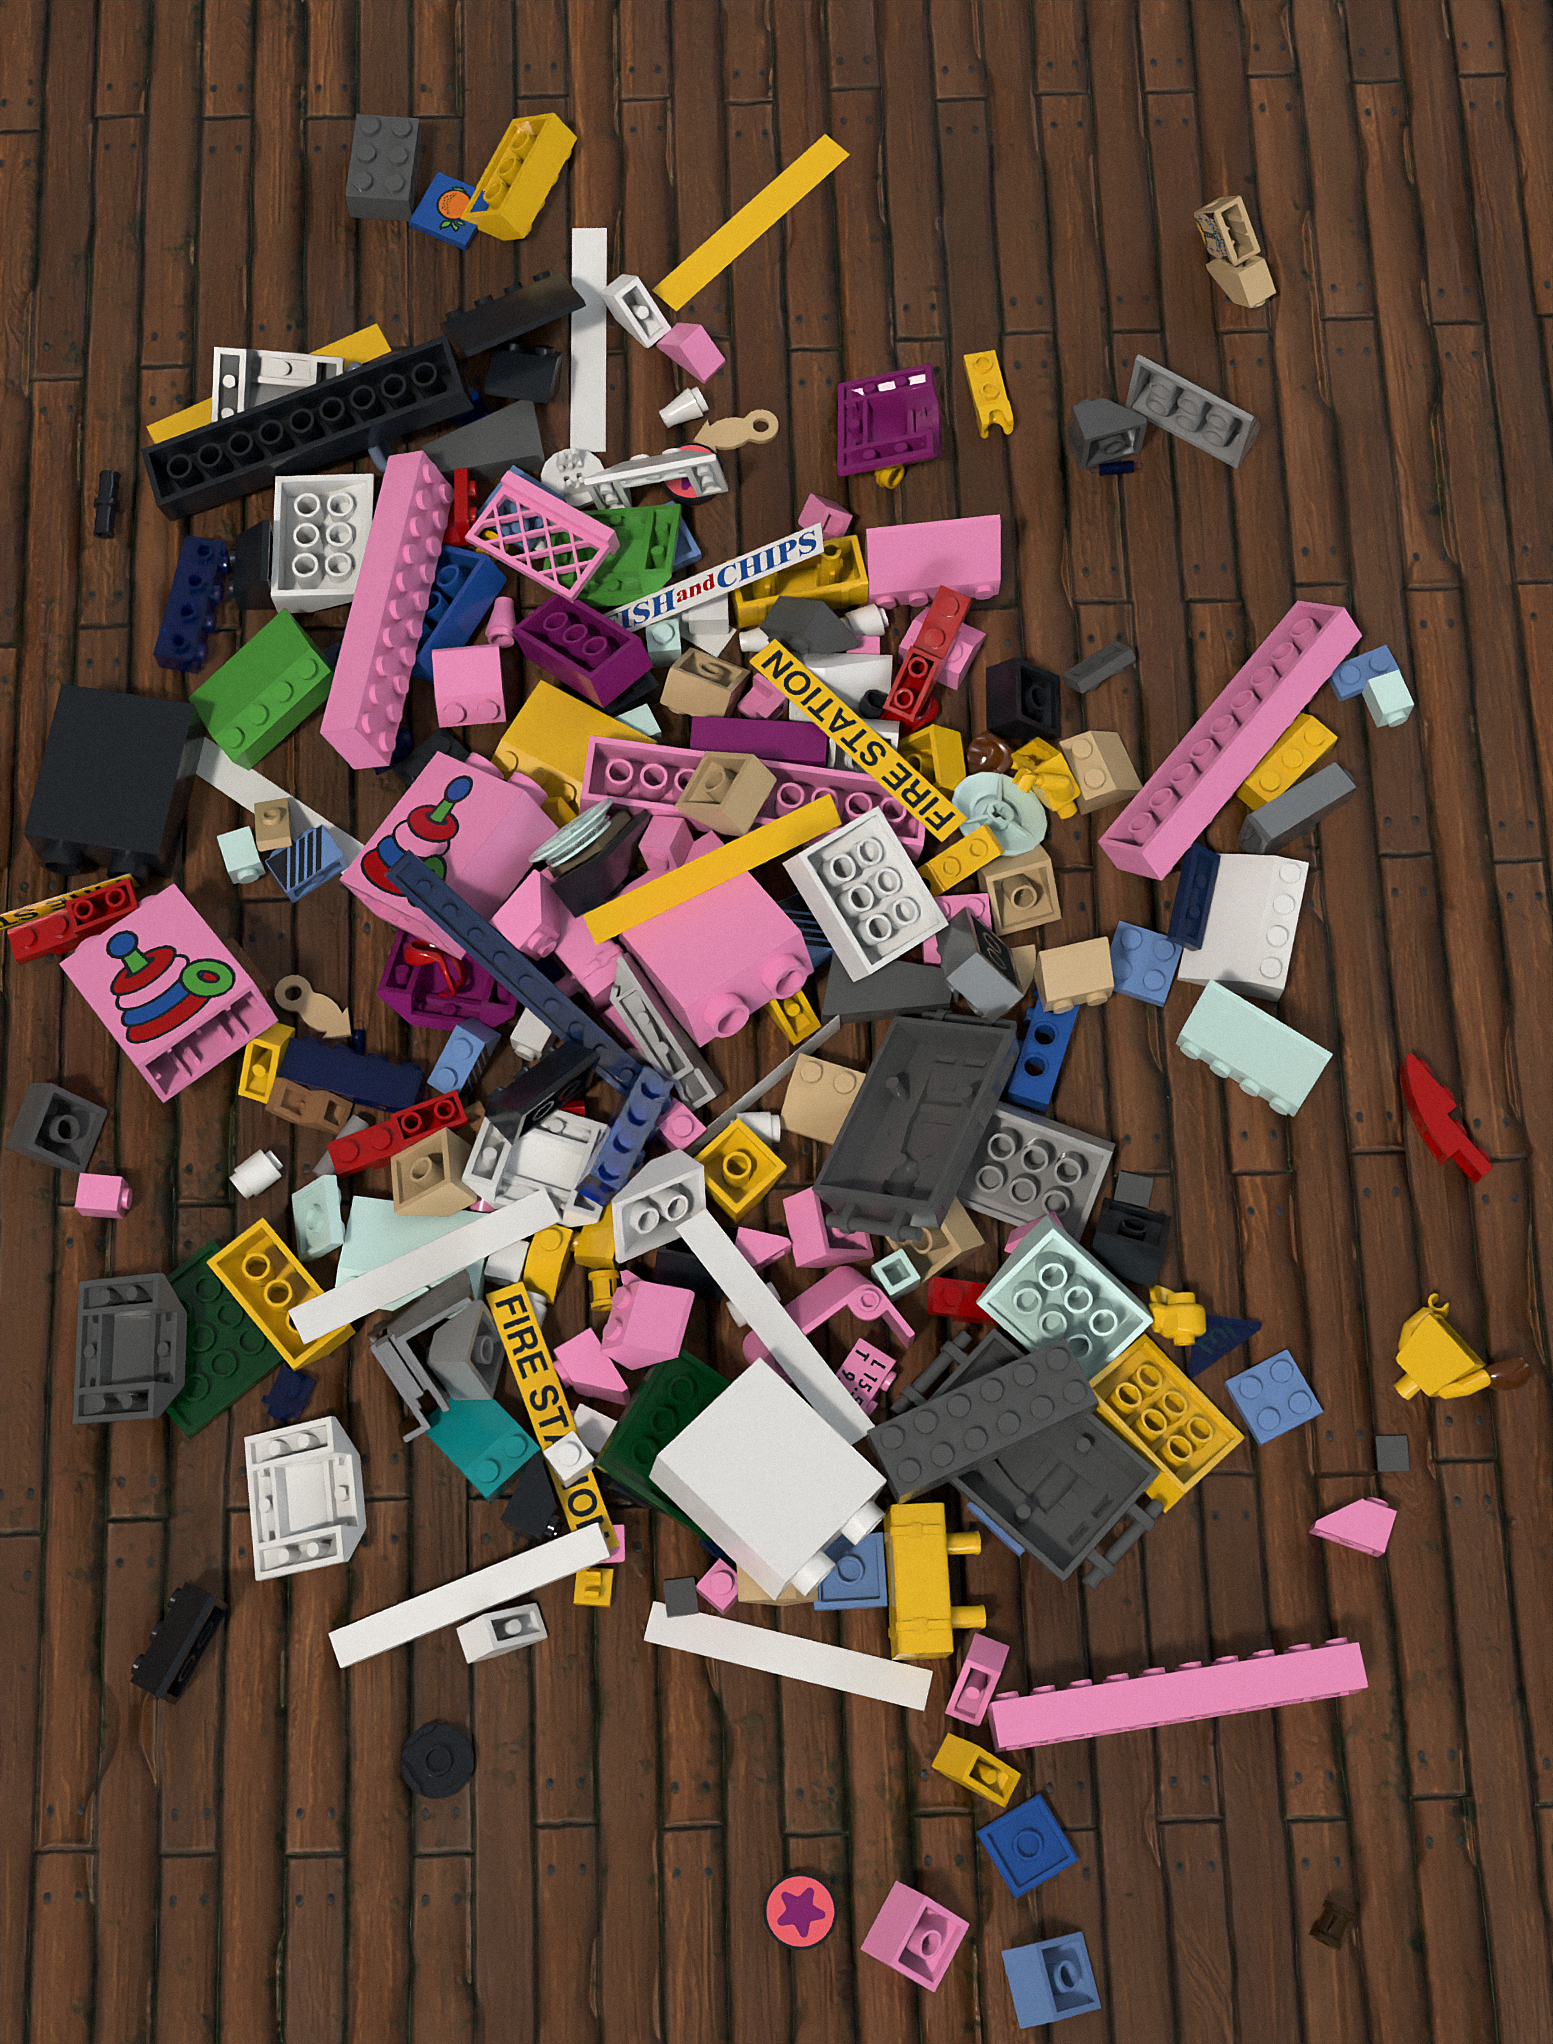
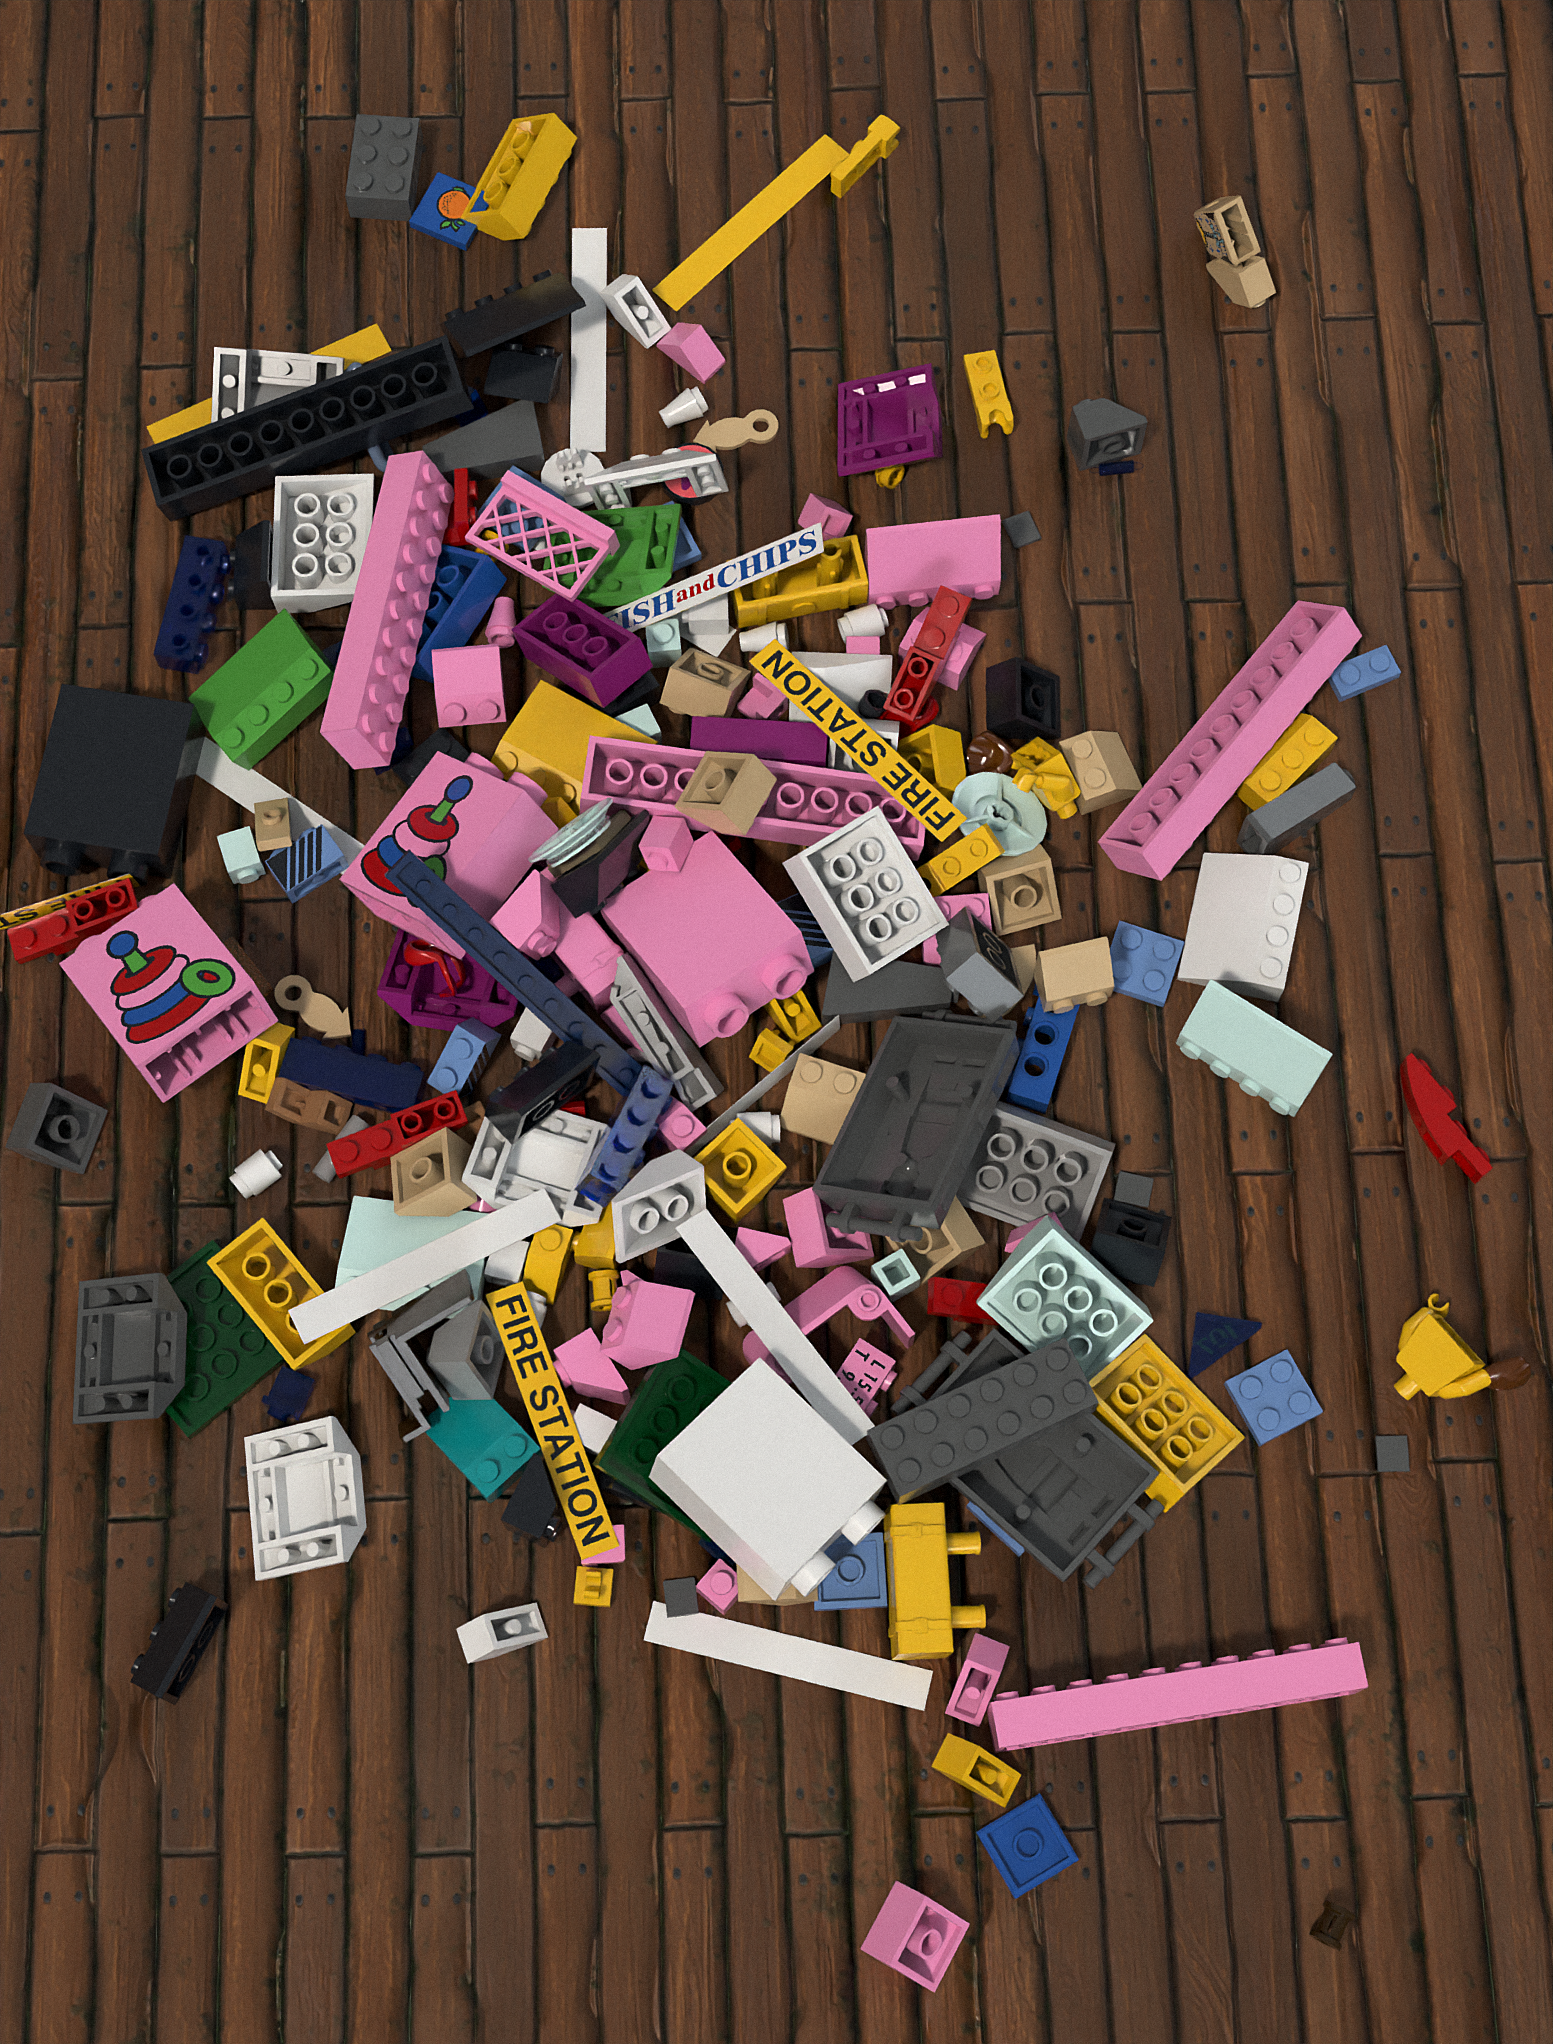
bright pink brick [75,1173,132,1219] -> none
black pin [93,470,121,539] -> none
light aqua plate [292,1175,345,1263] -> none
white tile [328,1522,613,1668] -> none
black tile [401,1724,475,1799] -> none
white brick [543,1430,595,1488] -> none
yellow sticker [582,793,842,945] -> none
dark grey slope [759,596,861,654] -> none
tile [763,1873,838,1950] -> none
medium blue slope [1001,1931,1101,2029] -> none
dark grey plate [1062,640,1136,694] -> none
light grey slope [1125,354,1261,469] -> none
yellow head [1149,1285,1207,1346] -> none
dark blue plate [1167,843,1220,951] -> none
bright pink slope [1308,1497,1397,1557] -> none
light aqua brick [1362,670,1414,728] -> none
none -> yellow tile [749,1028,795,1073]
none -> yellow plate [830,115,901,199]
none -> dark grey piece [1002,511,1041,549]

